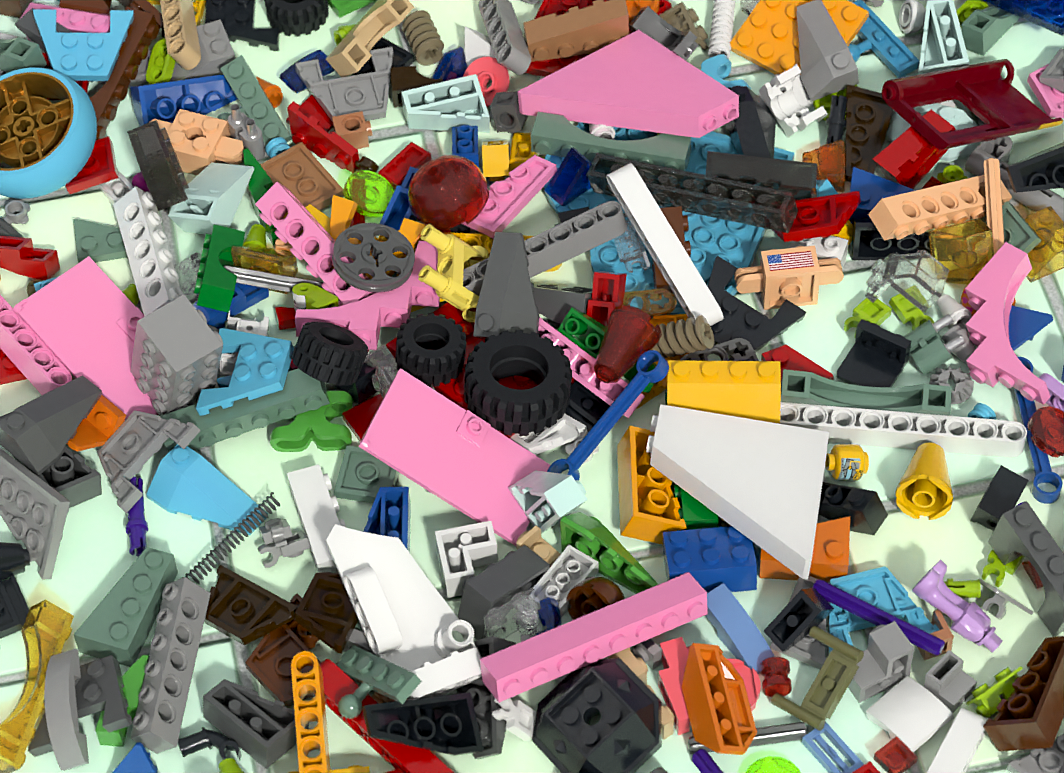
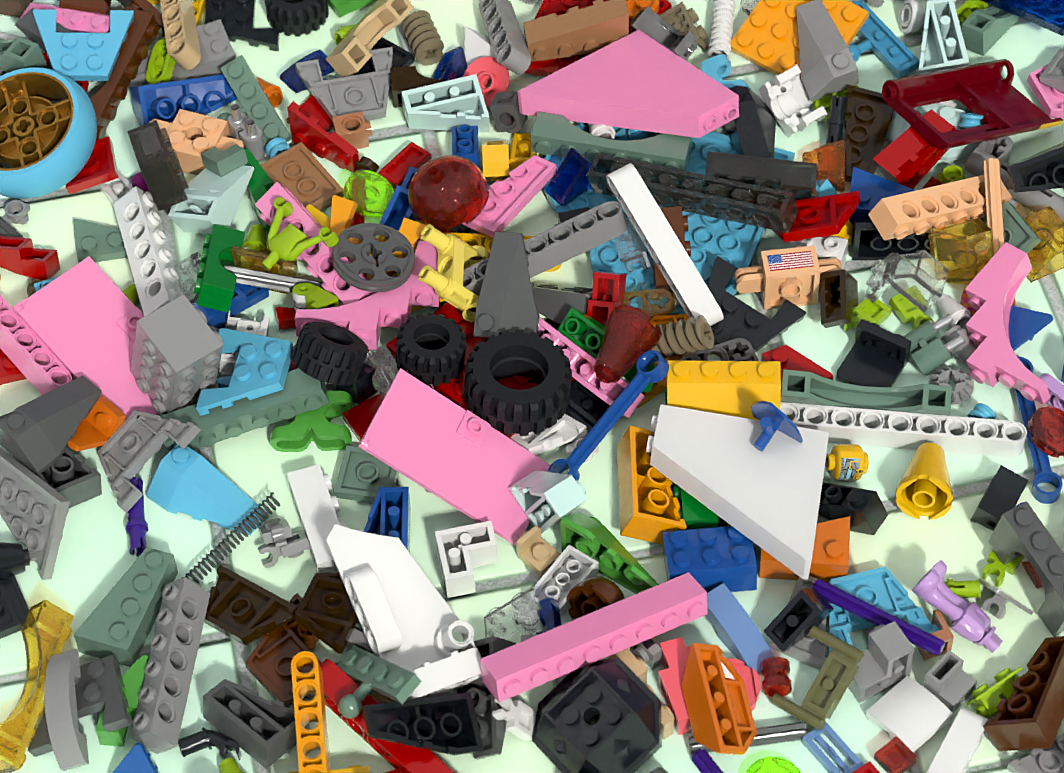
dark grey wedge [457,545,550,640] -> none
none -> sand green piece [201,144,248,177]
none -> lime piece [261,197,339,270]
none -> blue shield [751,401,803,451]
none -> dark brown arch [820,269,859,328]
none -> medium azure bush [959,113,984,128]

